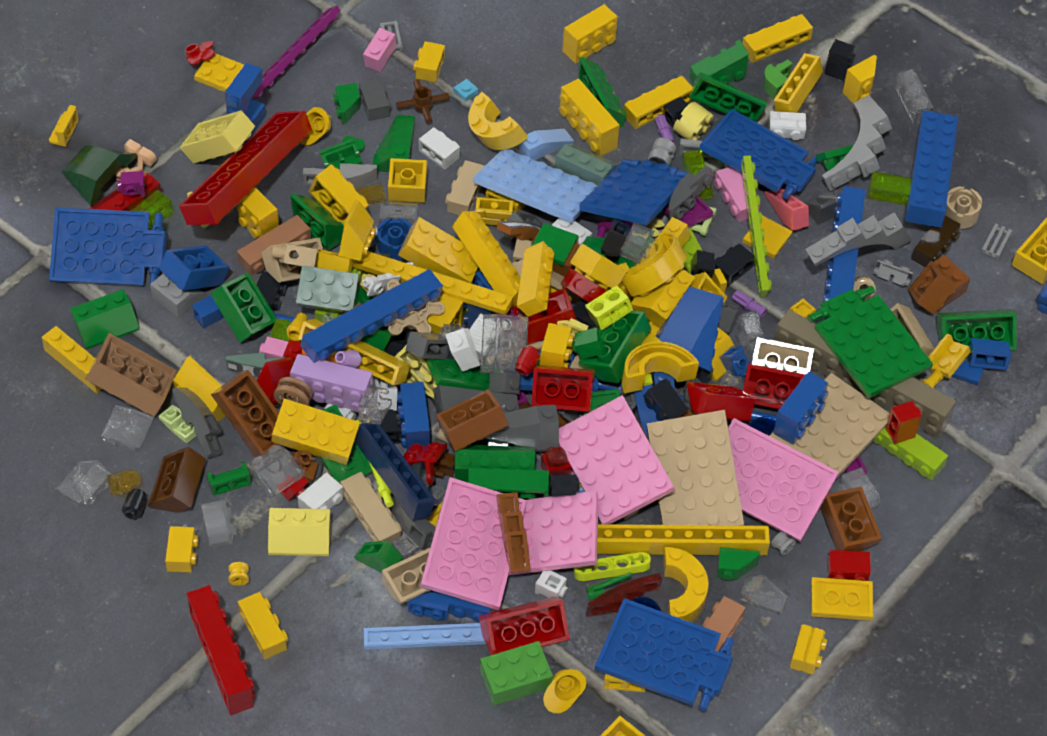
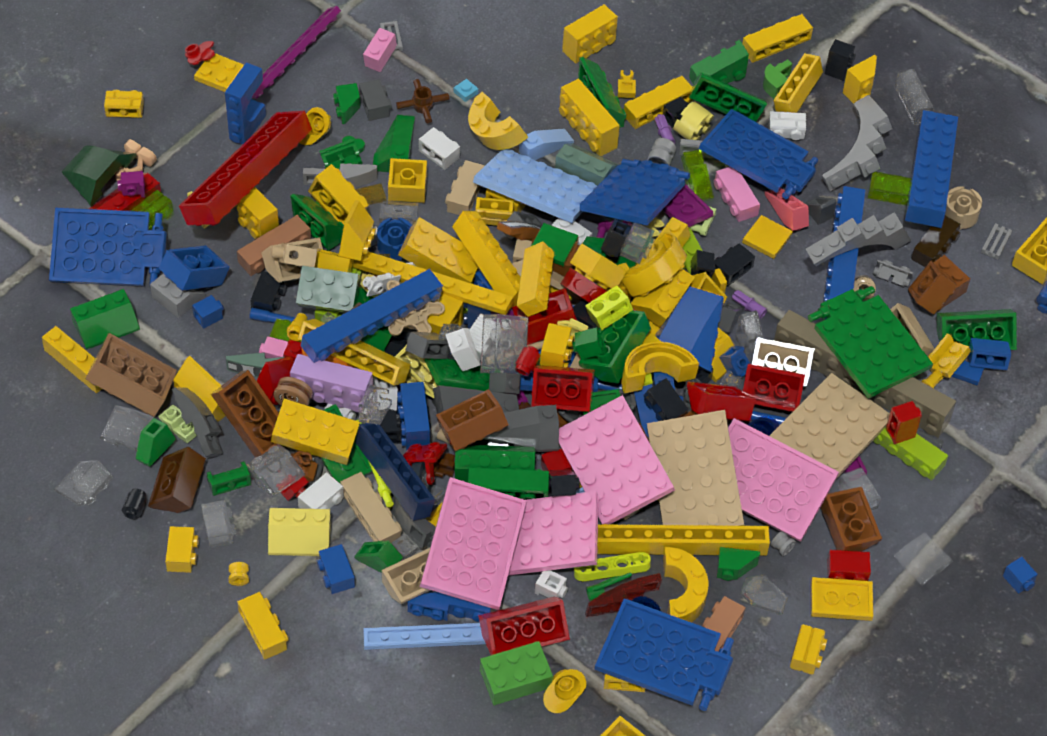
yellow bracket [49,105,79,147] -> none
clear yellow brick [107,469,141,495] -> none
light yellow brick [180,110,255,163] -> none
red brick [186,585,256,716] -> none
green slope [210,272,278,343] -> none
lavender cone [335,350,362,368] -> none
yellow brick [413,41,445,82] -> none
dark orange slope [496,493,531,573] -> none
clear red piece [546,446,568,467] -> none
dark grey slope [669,166,713,219] -> none
lime plate [741,156,772,298] -> none
blue brick [773,371,829,444] -> none
yellow tile [790,298,816,319] -> none
green tile [816,144,854,171] -> none
none -> yellow brick [104,90,144,118]
none -> green slope [136,418,176,467]
none -> blue brick [316,544,355,594]
none -> yellow plate [618,70,636,98]
none -> clear slope [894,533,952,585]
none -> blue brick [1003,557,1038,594]

